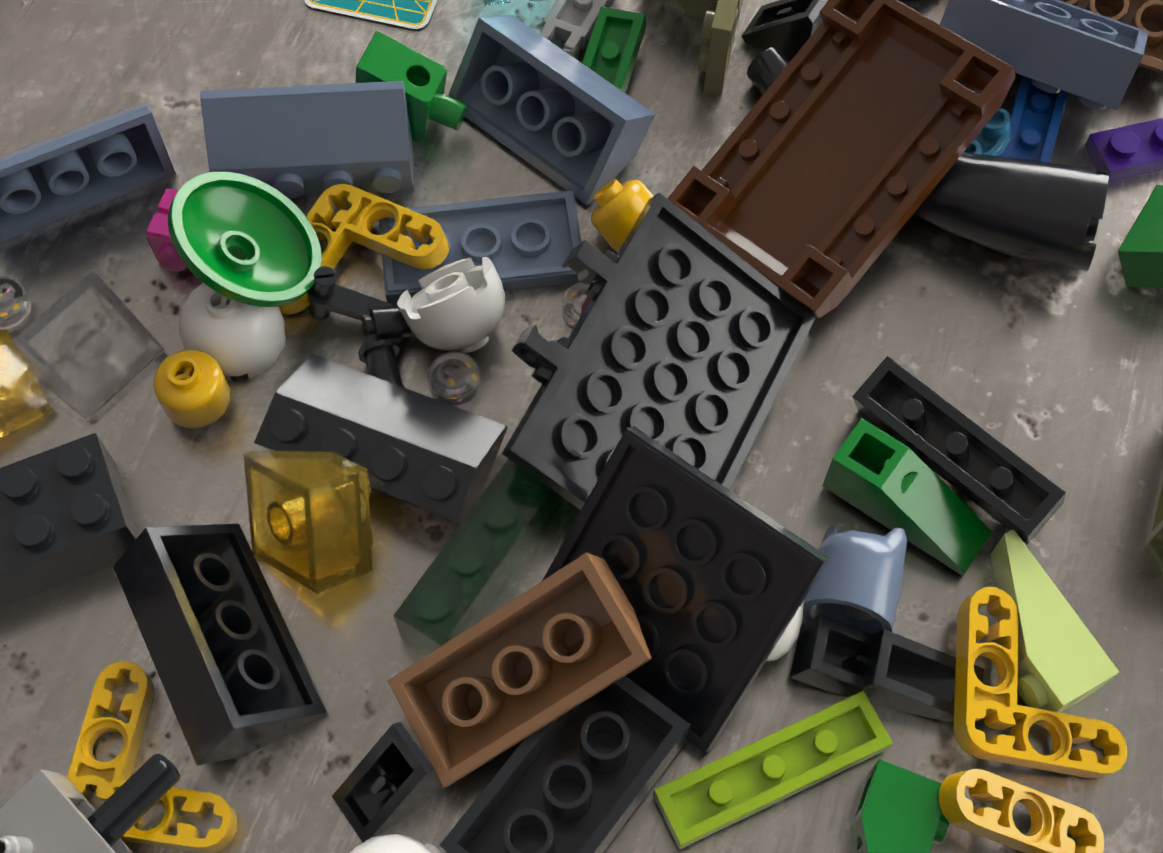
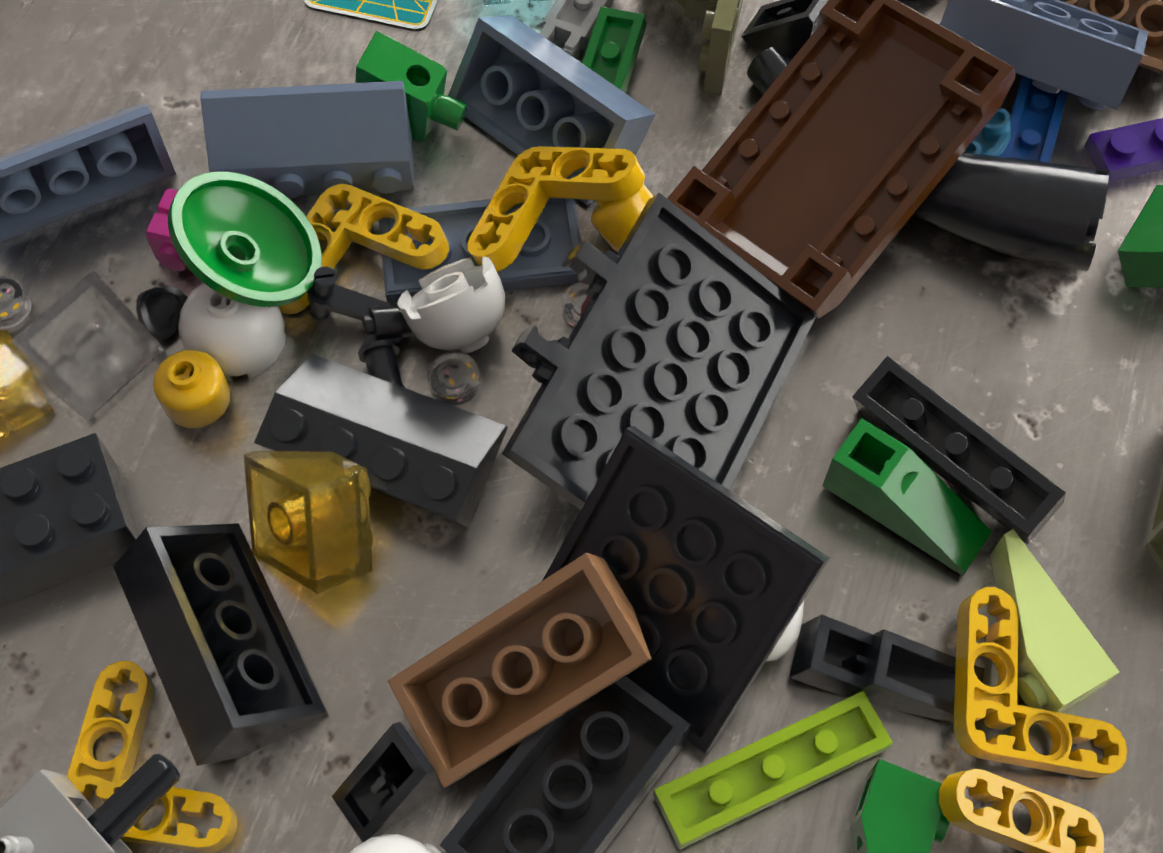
clear green brick [393,459,565,655] -> none
sand blue piece [803,525,907,634] -> none
none -> black piece [136,286,188,339]
none -> yellow beam [467,146,645,272]

